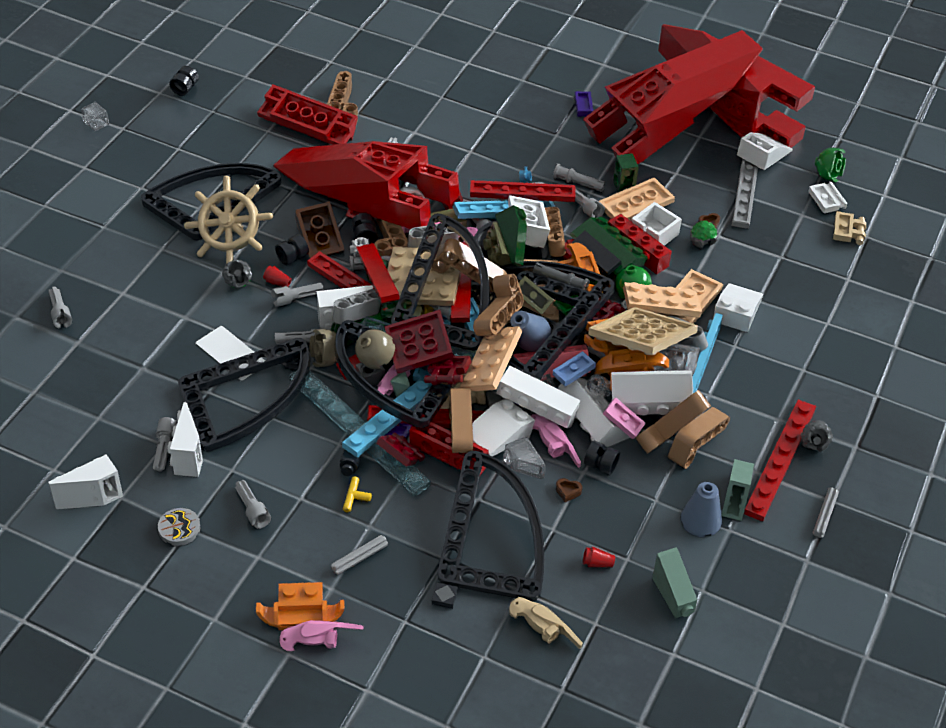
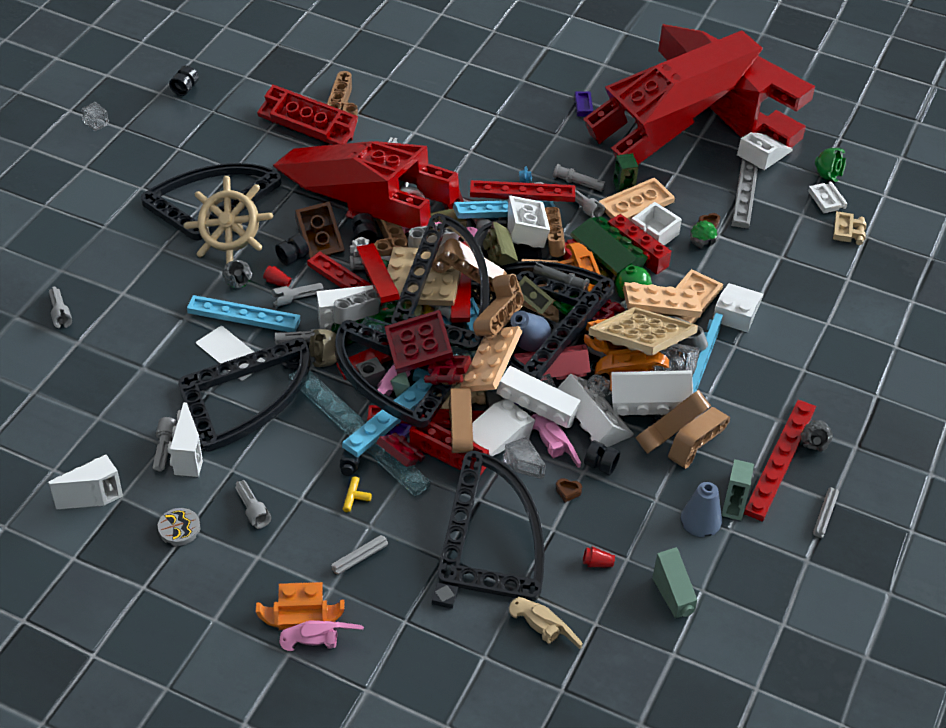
dark tan cylinder [355,329,395,369] -> none
dark green slope [495,205,527,267] -> none
medium blue plate [553,351,595,387] -> none
black tile [572,231,622,276] -> none
bright pink plate [602,397,645,439] -> none
none -> medium azure plate [187,295,301,332]

